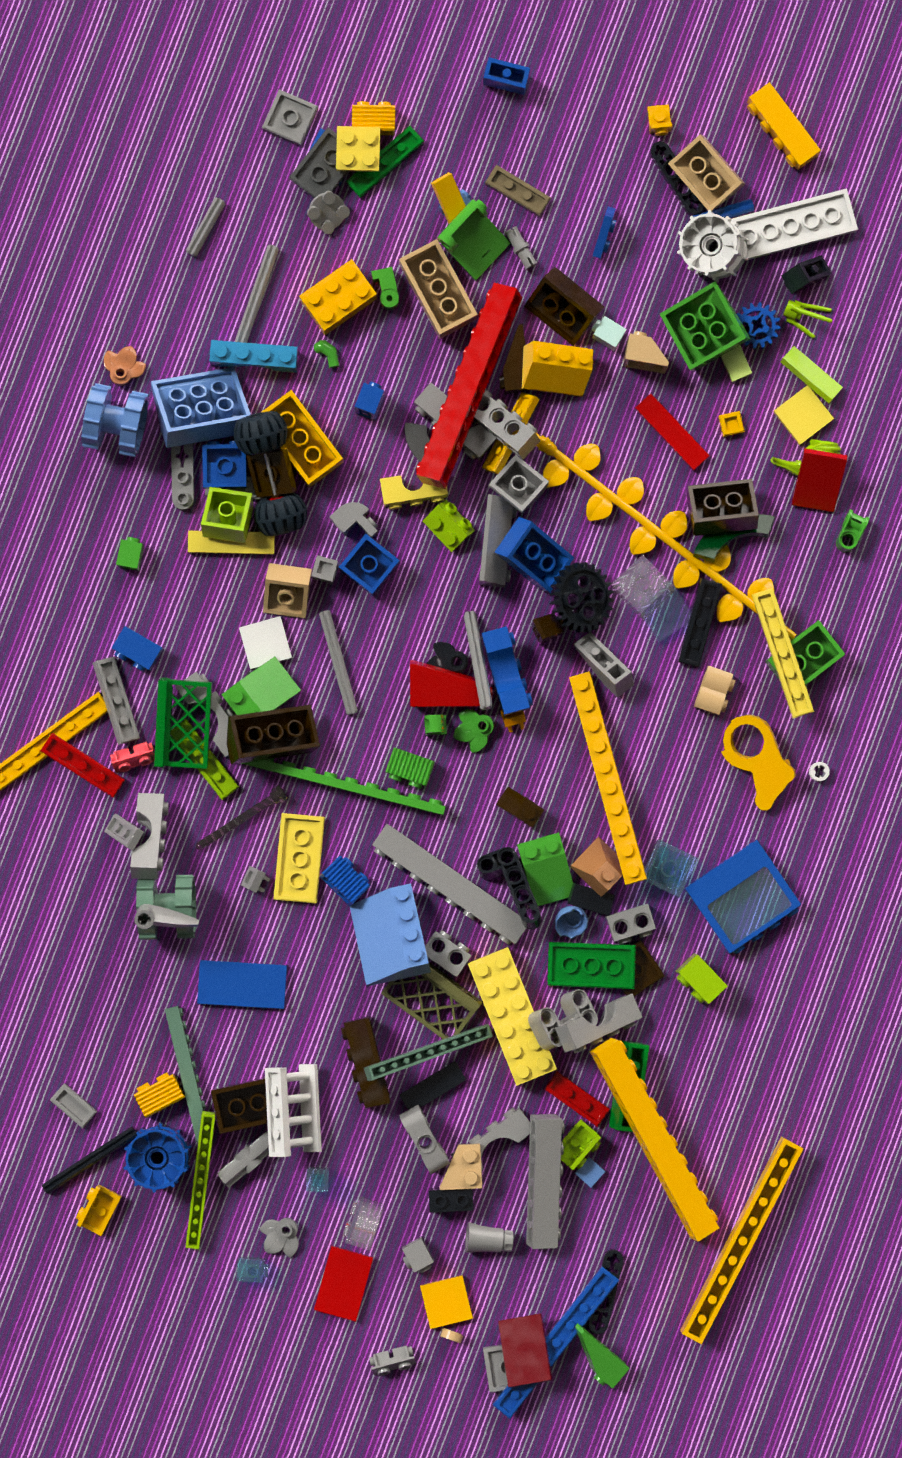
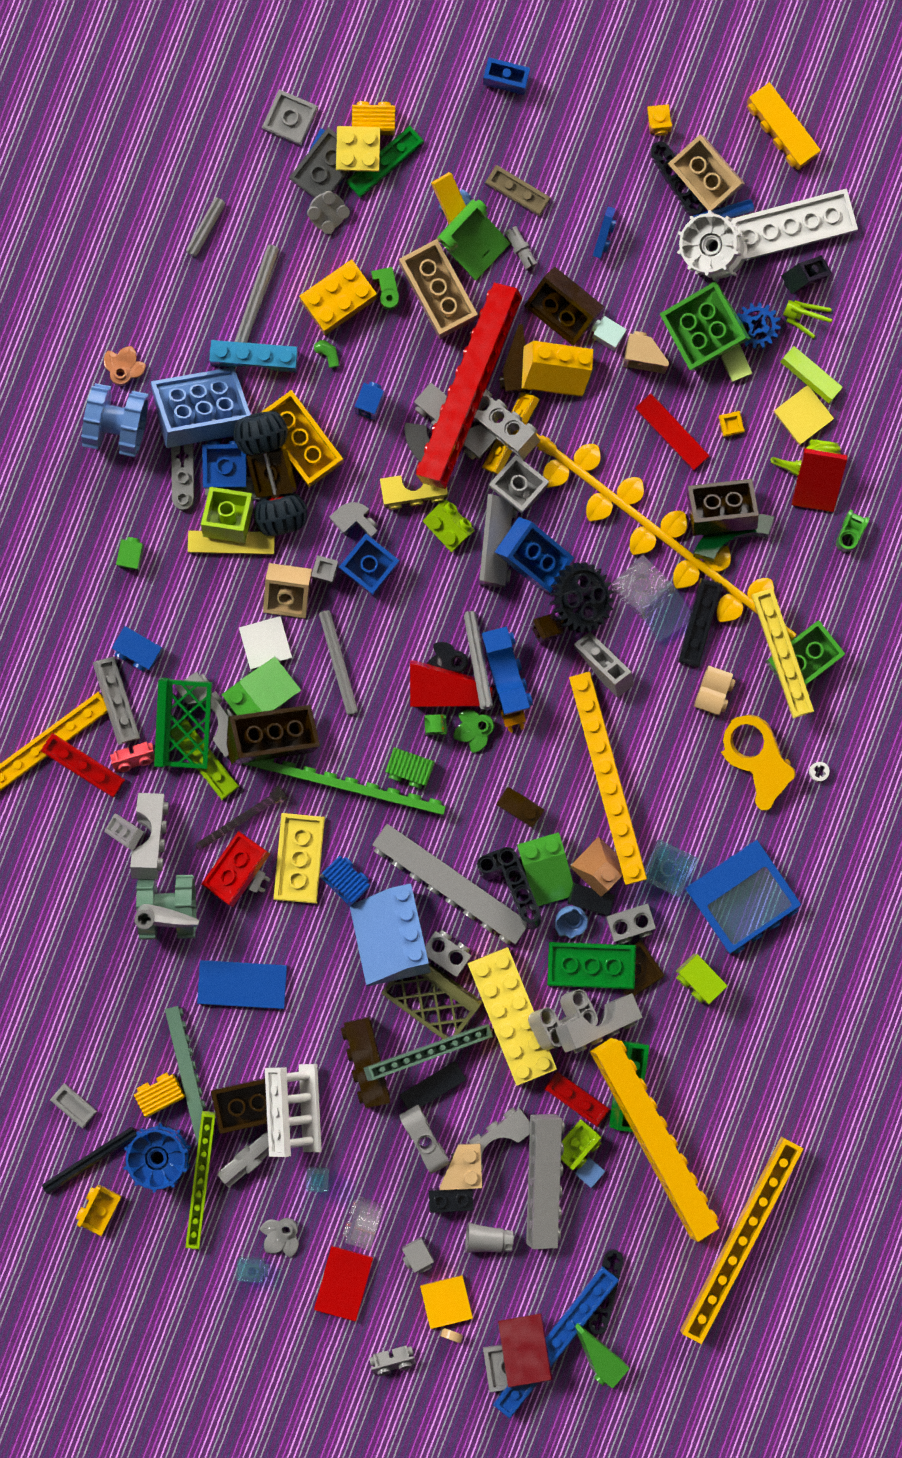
none -> red tile [201,831,270,907]

